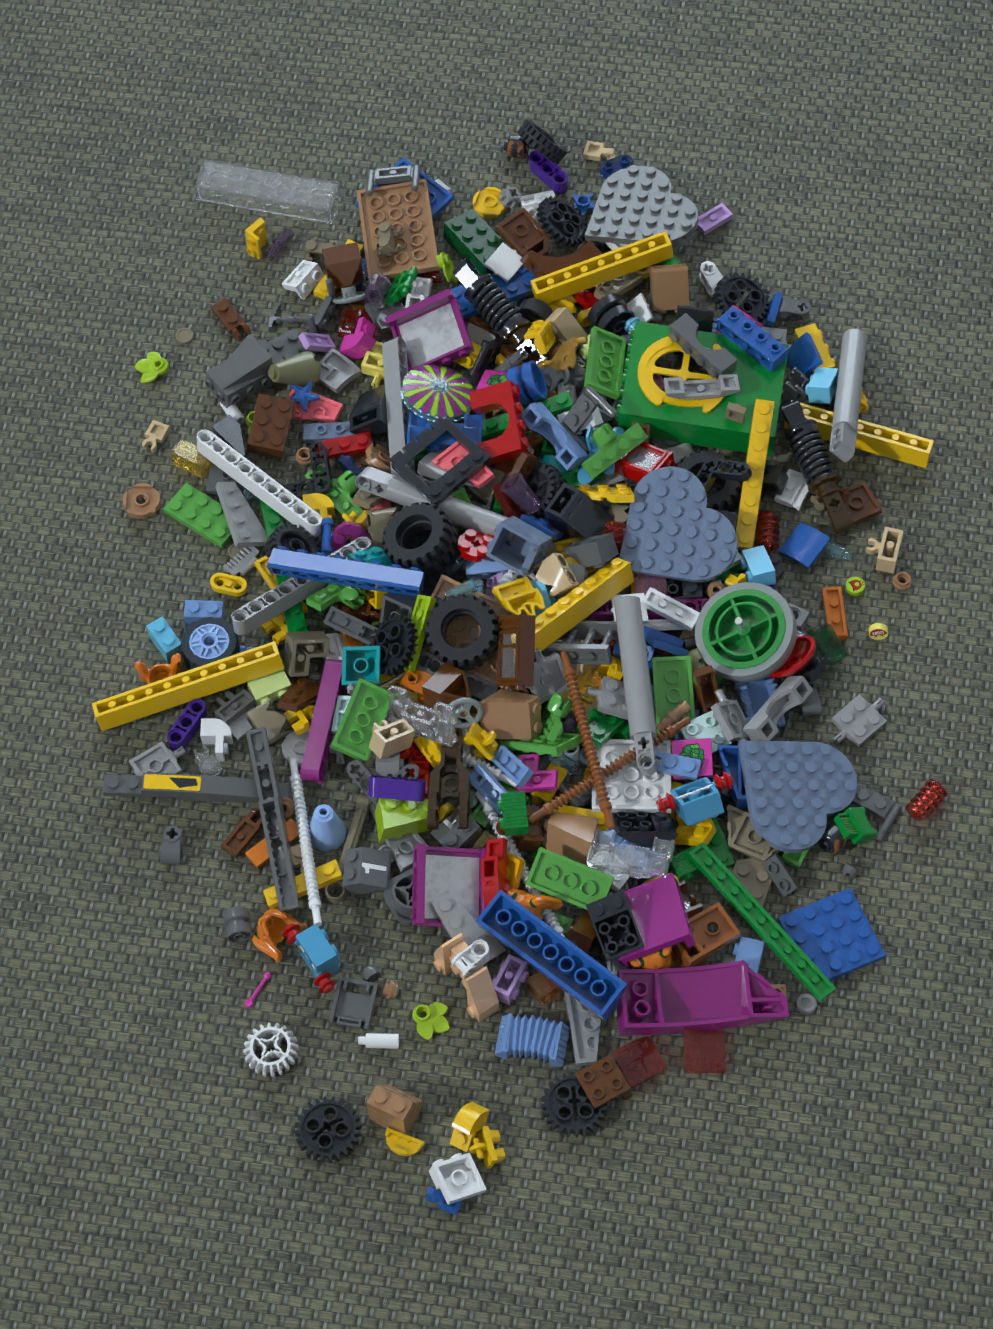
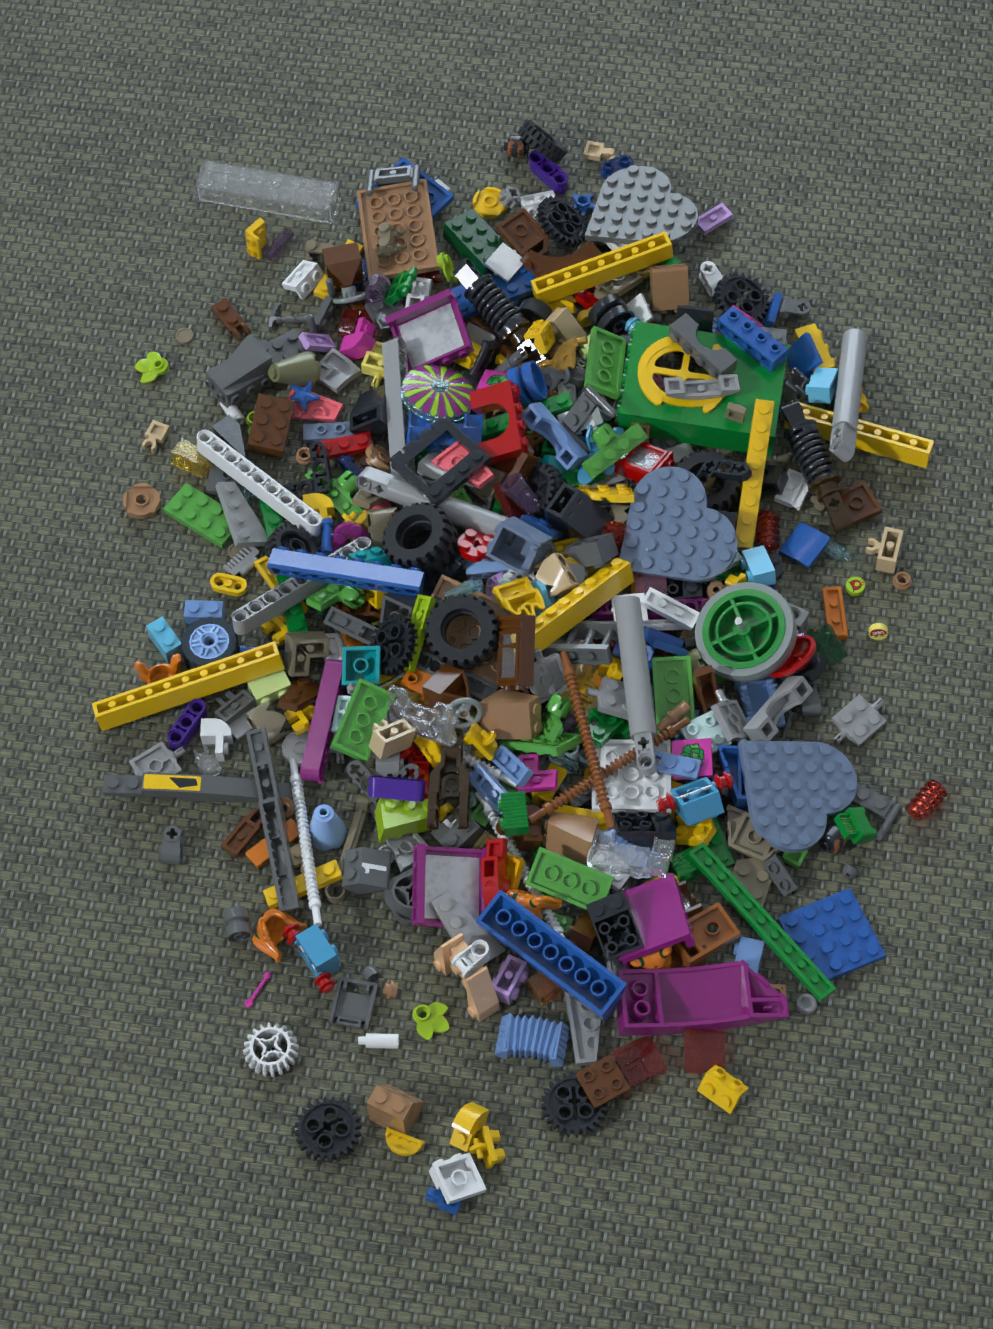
none -> yellow bracket [697,1065,748,1114]

